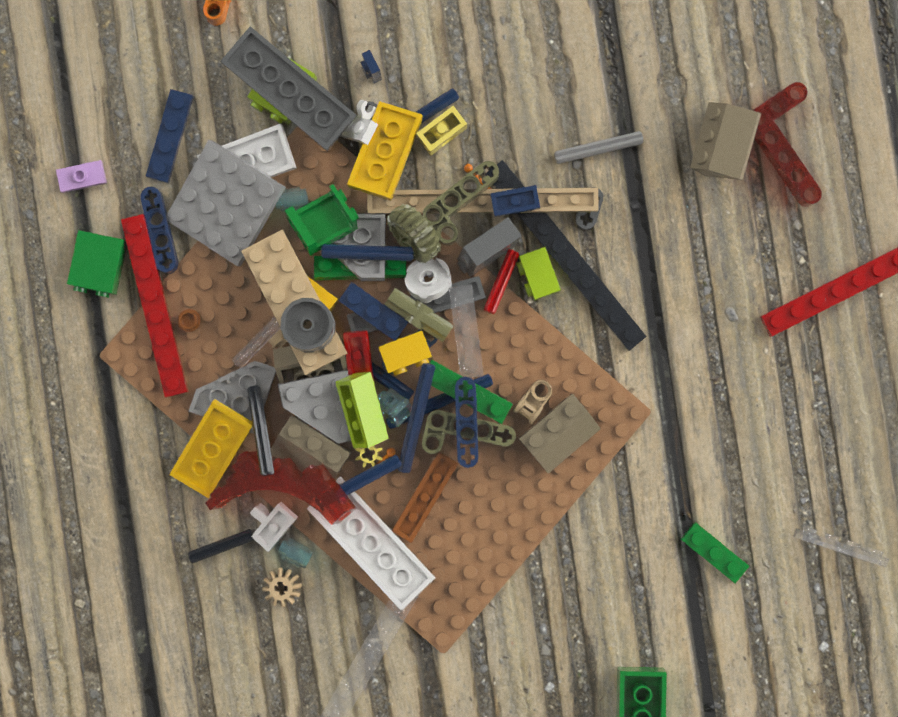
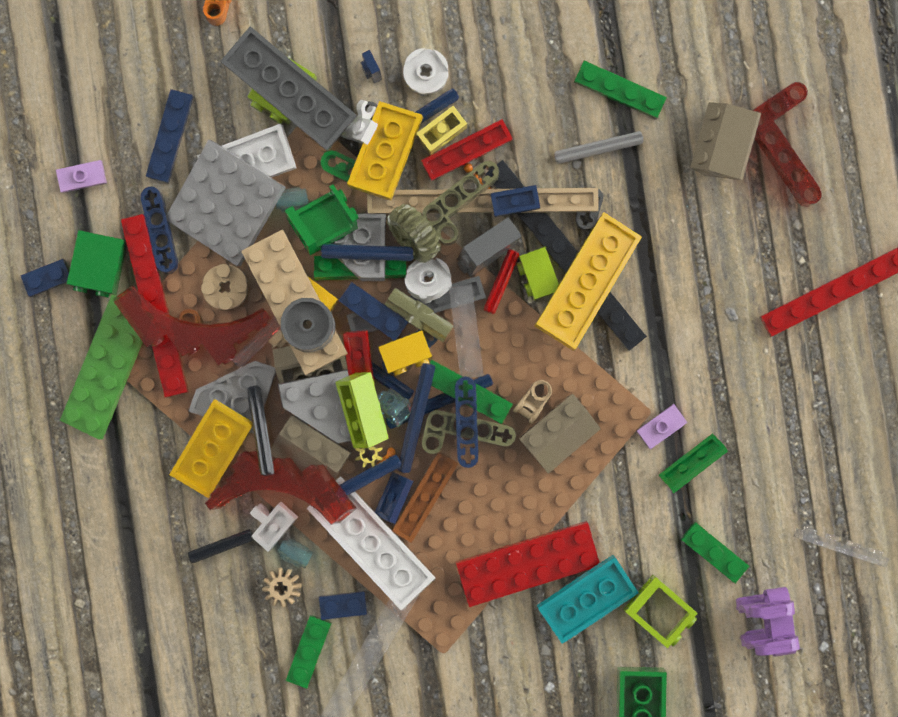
none -> dark blue plate [20,259,69,297]
none -> bright green plate [60,295,155,440]
none -> clear red arch [113,285,271,366]
none -> tan plate [201,264,248,310]
none -> green plate [285,615,332,689]
none -> dark blue plate [319,591,367,620]
none -> green plate [321,150,356,183]
none -> dark blue plate [375,472,413,524]
none -> white plate [403,48,448,96]
none -> red plate [421,119,513,182]
none -> red plate [455,521,600,607]
none -> yellow plate [534,212,642,351]
none -> teal plate [536,555,638,644]
none -> green plate [574,60,667,120]
none -> lime window [623,574,698,649]
none -> lavender plate [636,404,687,449]
none -> green plate [659,433,728,493]
none -> medium lavender piece [736,587,800,657]

